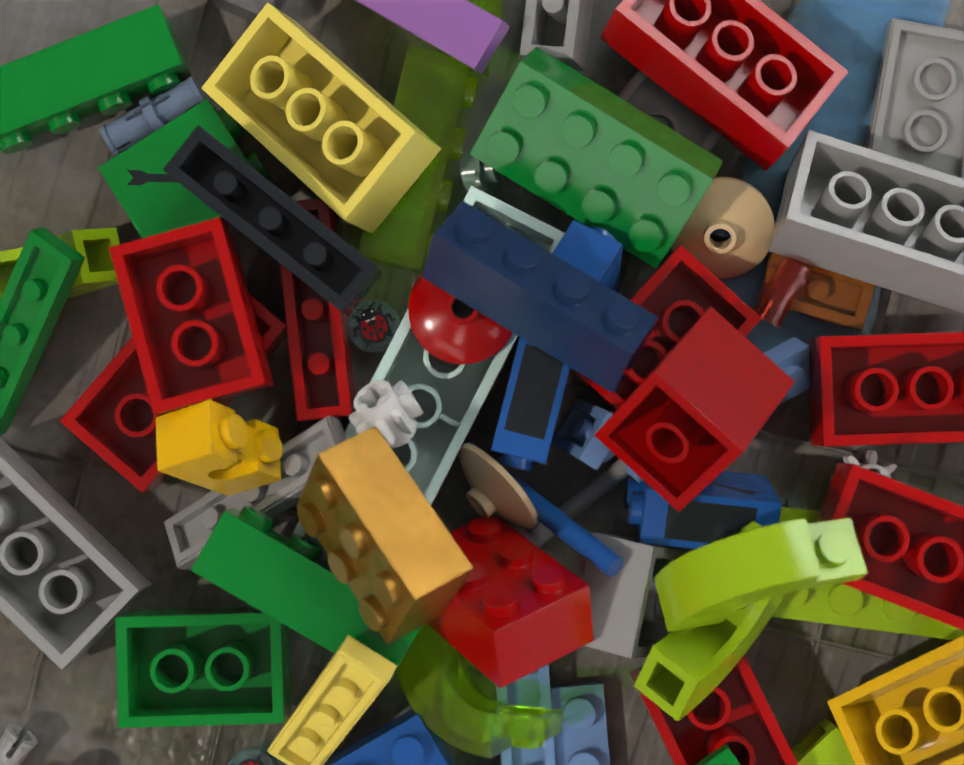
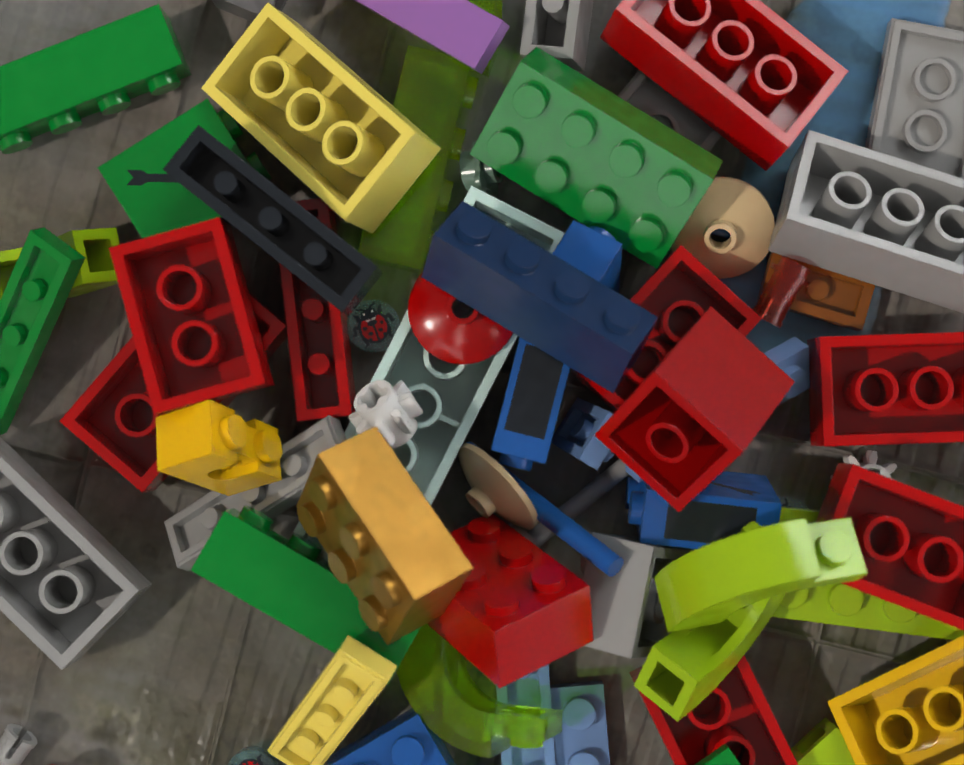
sand blue pin [99,76,206,156] -> none
green brick [115,606,292,728] -> none

